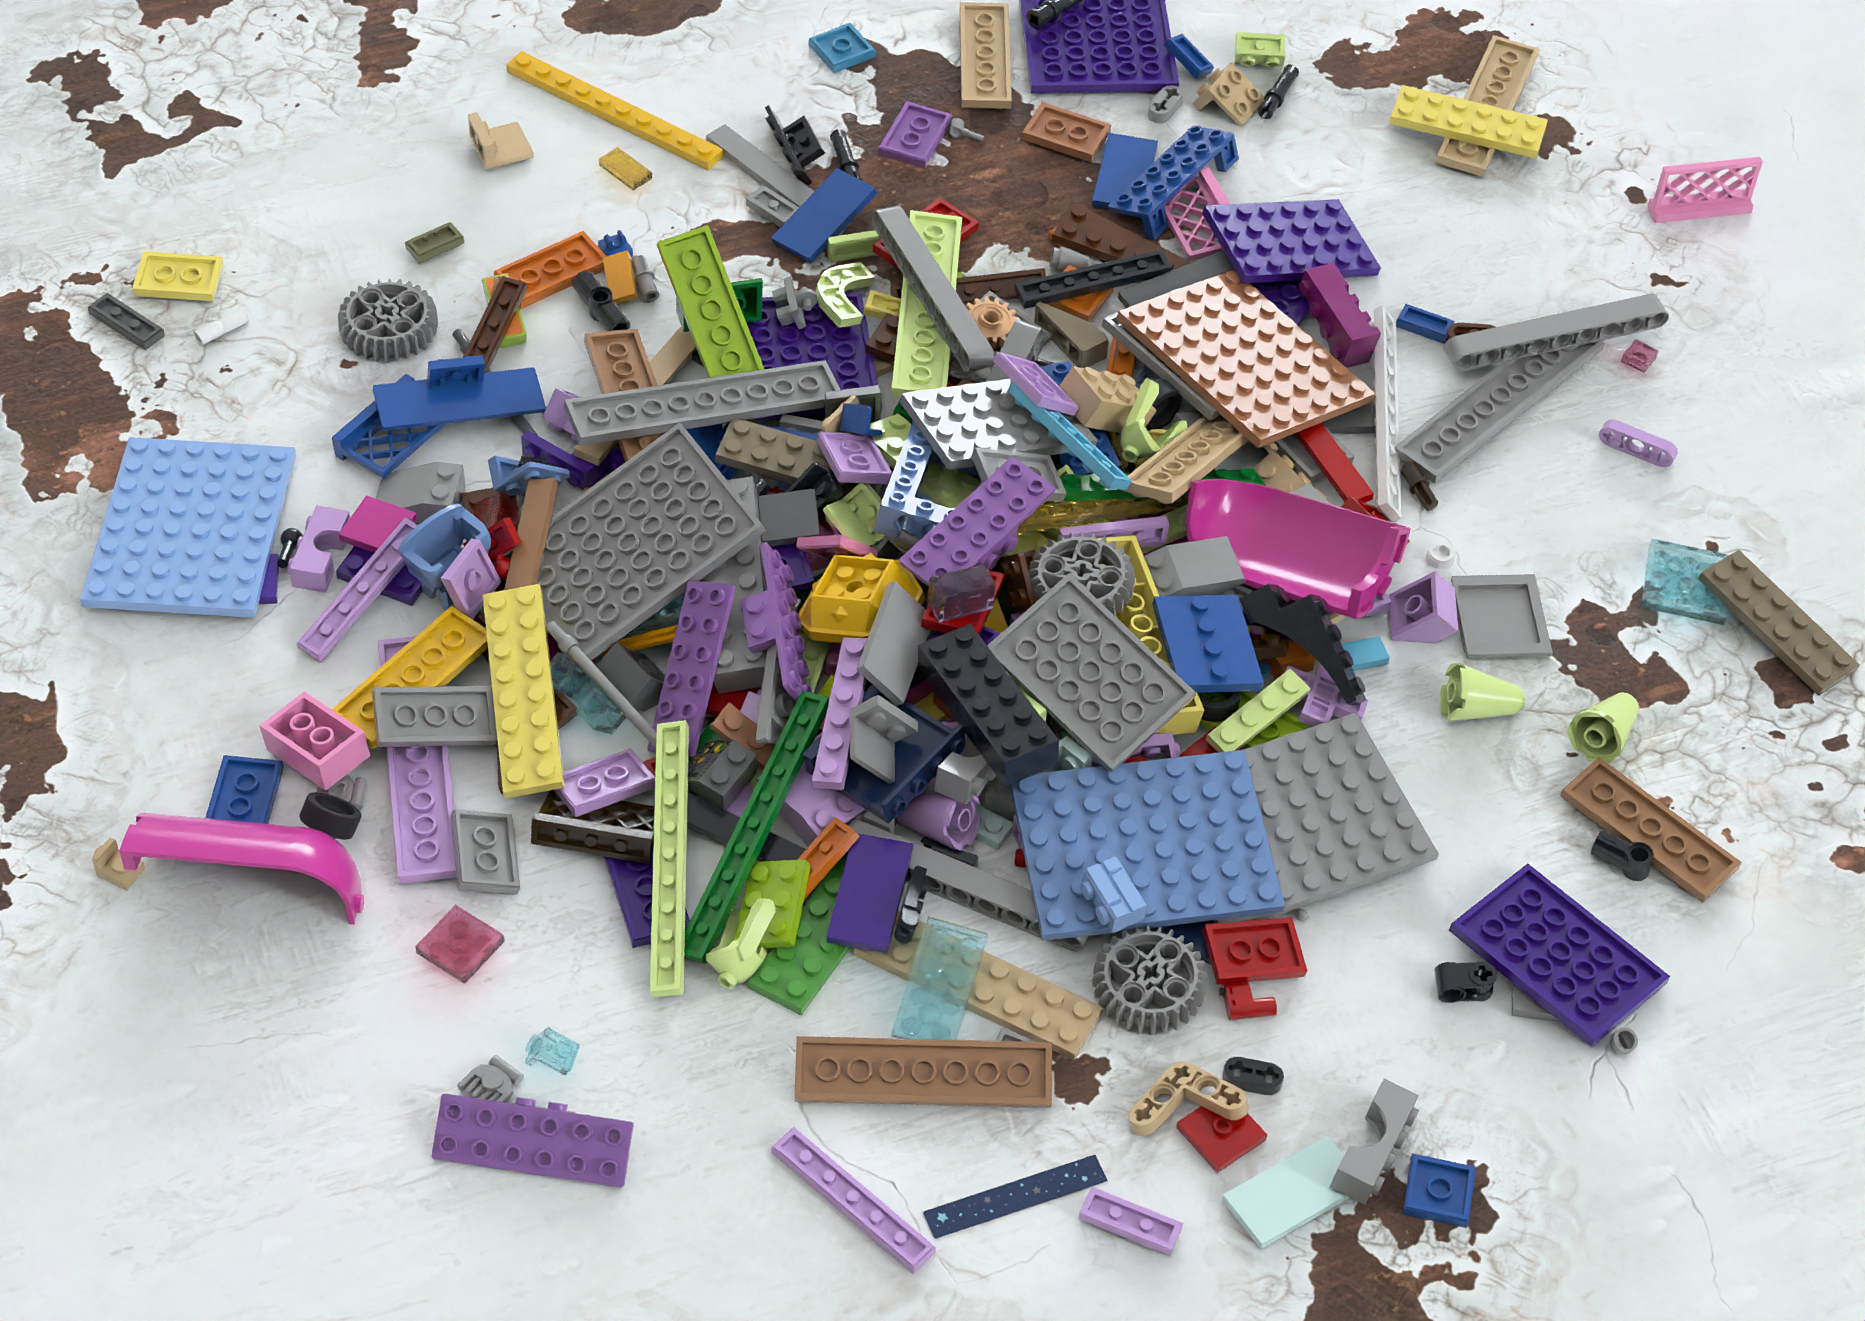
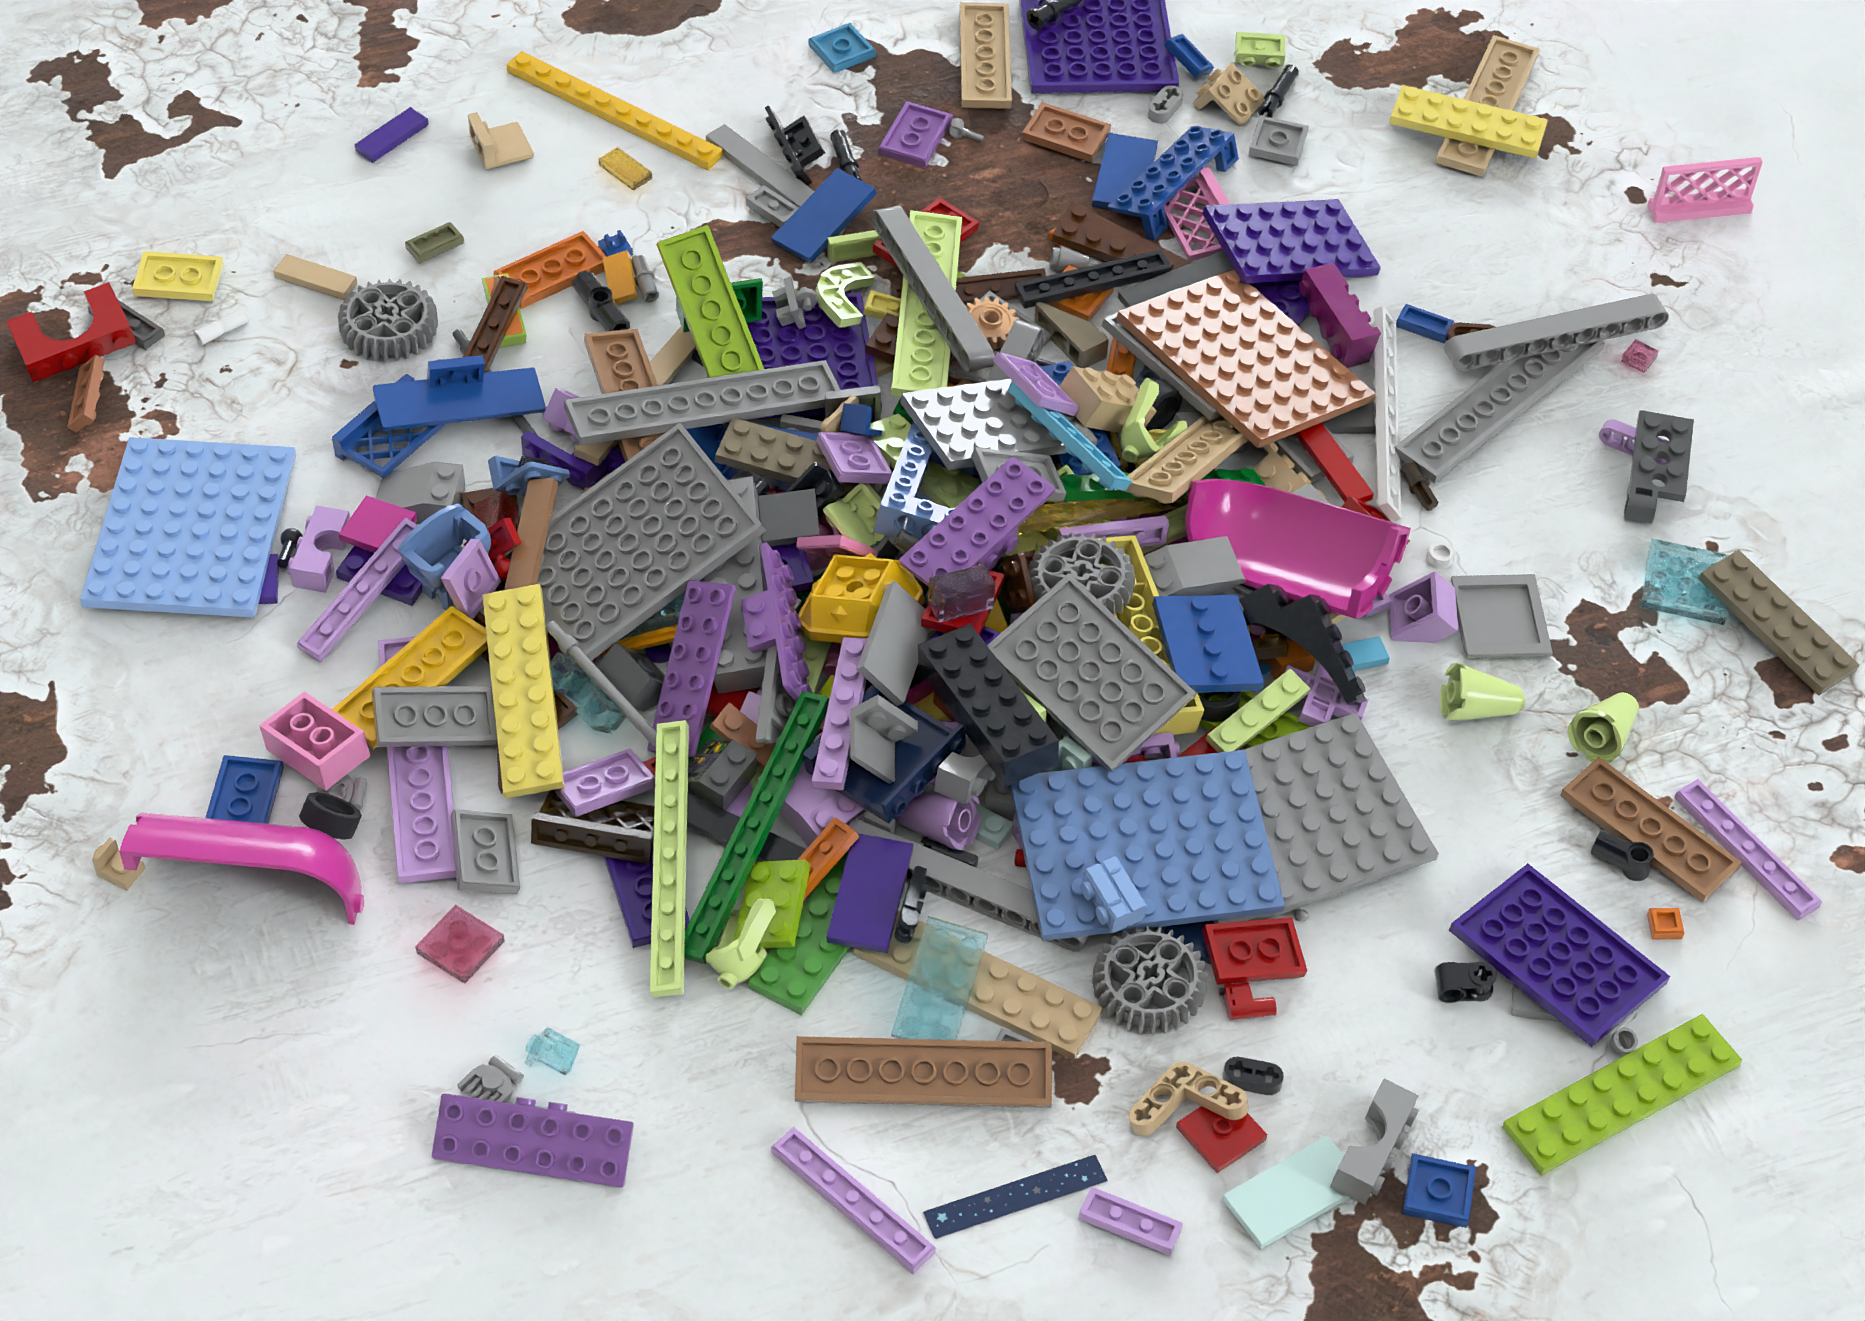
none -> red arch [6,282,136,383]
none -> nougat plate [67,355,105,433]
none -> tan tile [273,254,357,300]
none -> dark purple tile [354,107,429,163]
none -> dark purple tile [645,643,672,663]
none -> light grey plate [1248,115,1309,166]
none -> lime plate [1502,1013,1742,1176]
none -> dark grey hinge [1624,410,1694,524]
none -> orange tile [1647,908,1684,939]
none -> lavender tile [1674,779,1822,921]

